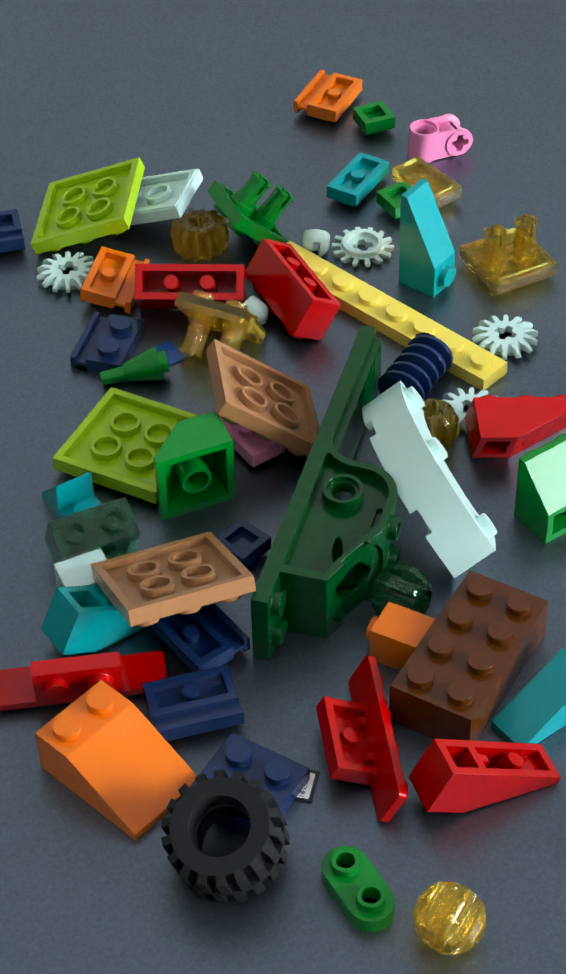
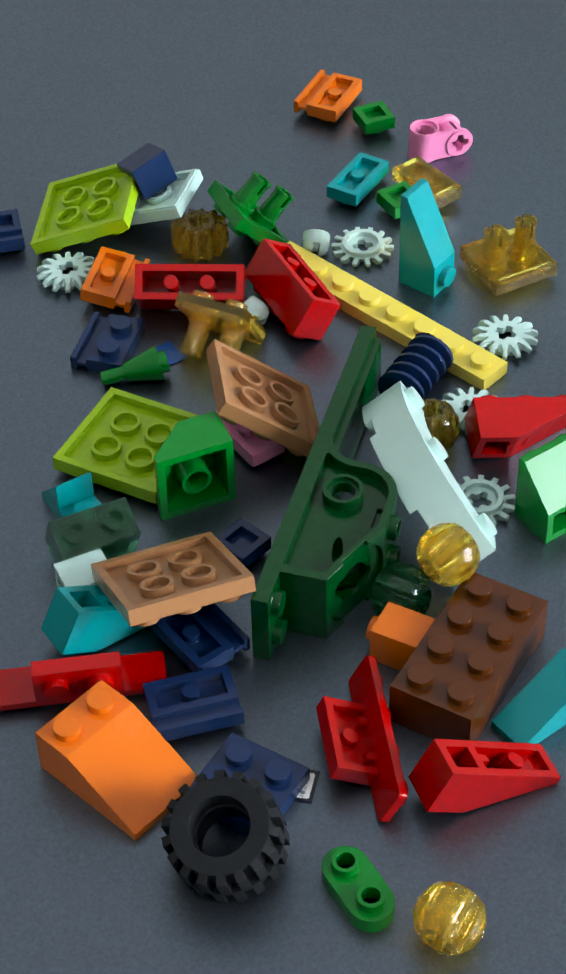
none -> dark blue panel [117,143,178,199]
none -> clear yellow piece [416,522,480,587]
none -> light aqua gear [458,475,516,526]

